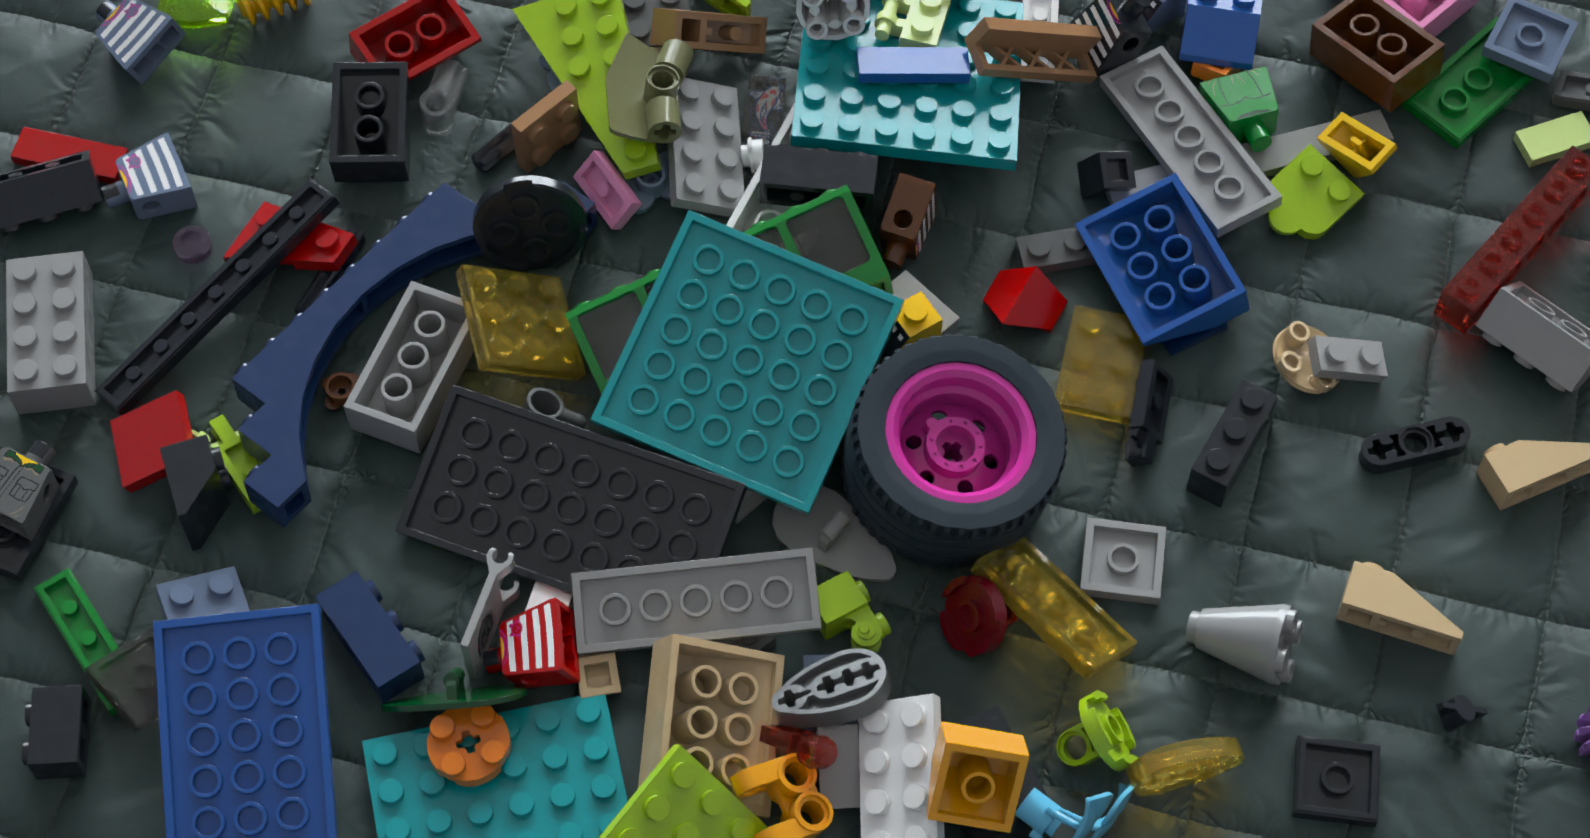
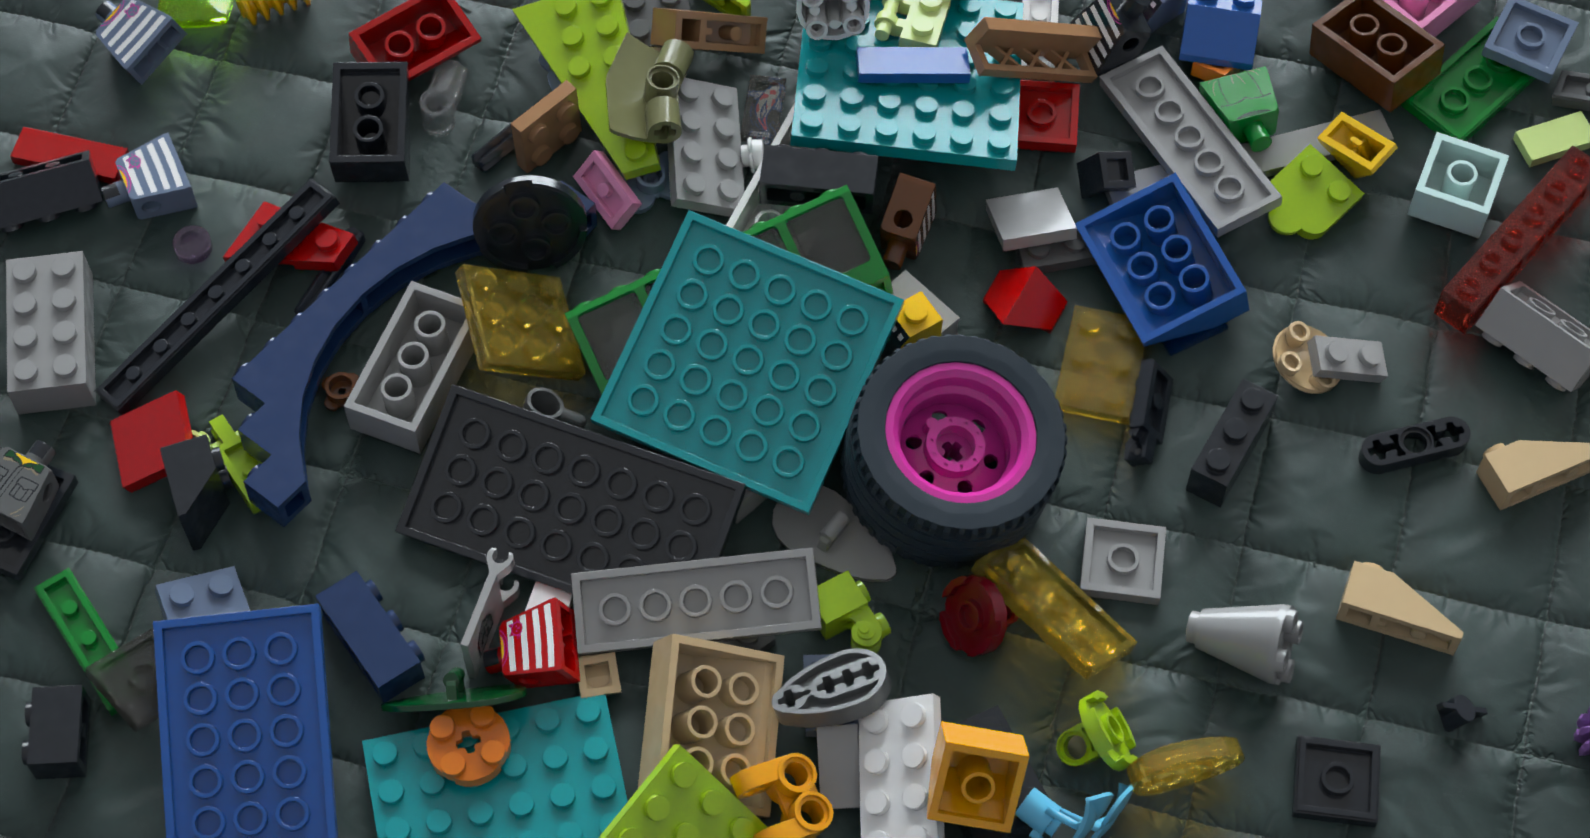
clear red plate [759,725,838,769] -> none
none -> light grey tile [986,187,1077,251]
none -> red plate [1018,80,1080,153]
none -> light aqua brick [1407,132,1509,238]

